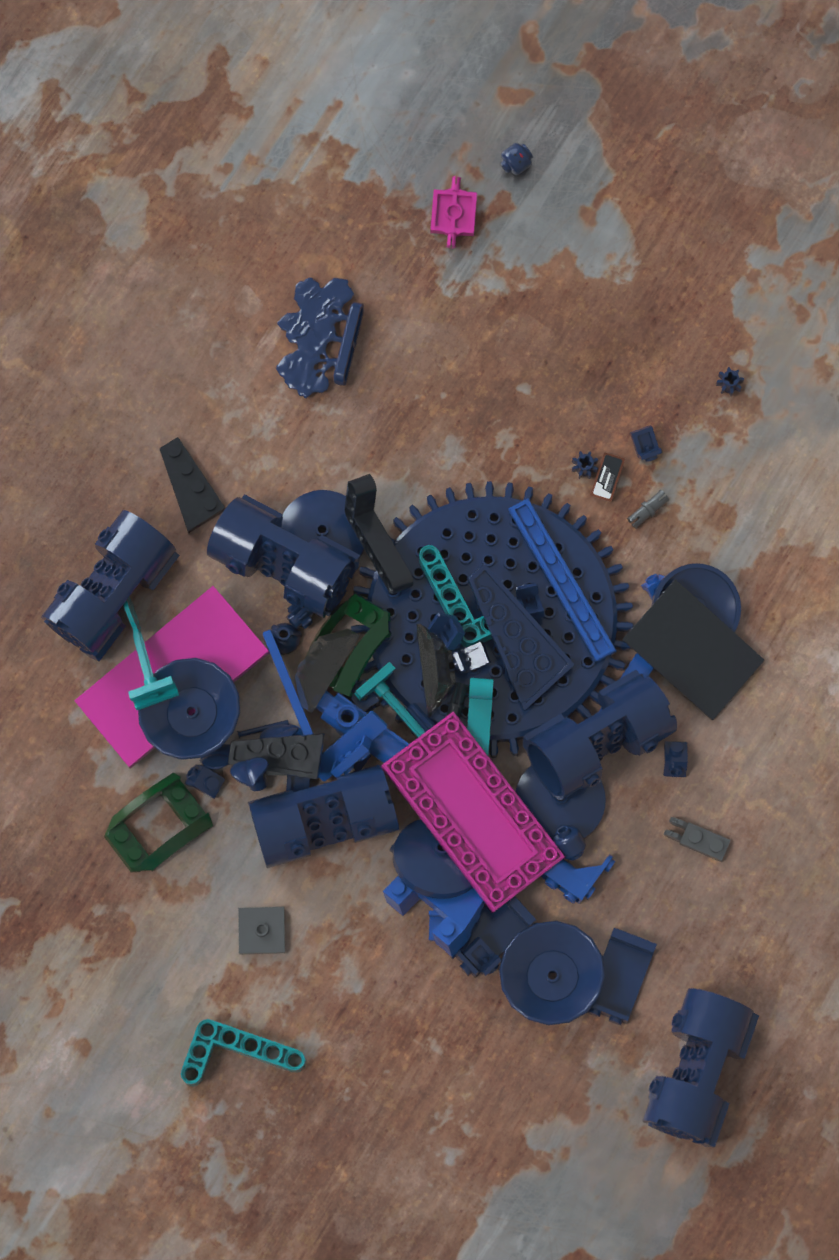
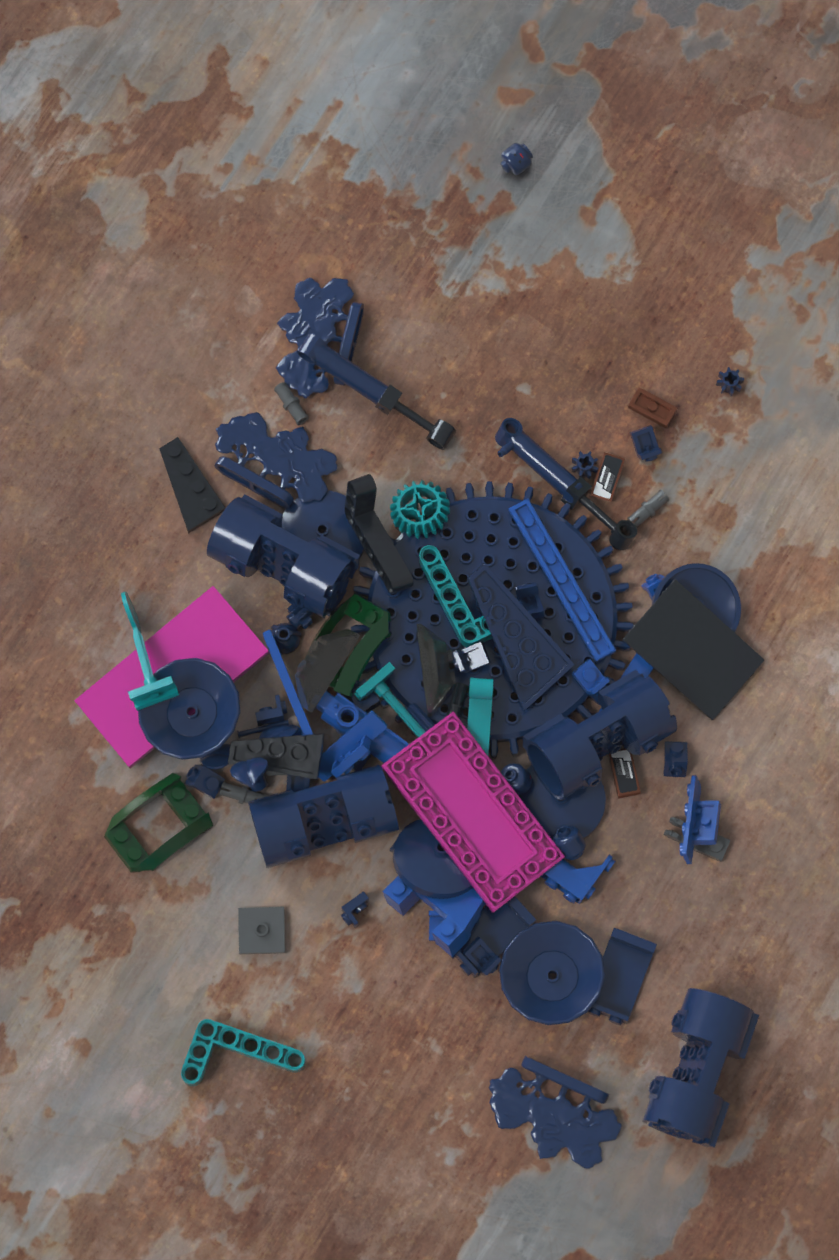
dark blue cylinder [41,510,180,662] -> none
dark blue bracket [428,612,465,651] -> none
dark pink plate [430,176,477,249] -> none
none -> dark blue plant [214,412,337,509]
none -> dark grey pin [219,781,267,804]
none -> dark blue bracket [255,695,287,726]
none -> dark grey pin [274,382,309,425]
none -> dark blue piece [297,333,456,450]
none -> dark blue bracket [341,891,369,928]
none -> teal gear [390,480,450,539]
none -> dark blue plant [489,1056,622,1169]
none -> dark blue piece [495,418,637,551]
none -> dark blue head [501,763,532,796]
none -> blue bracket [571,659,610,695]
none -> slope [608,748,641,799]
none -> copper plate [628,387,677,428]
none -> blue bracket [680,775,721,864]

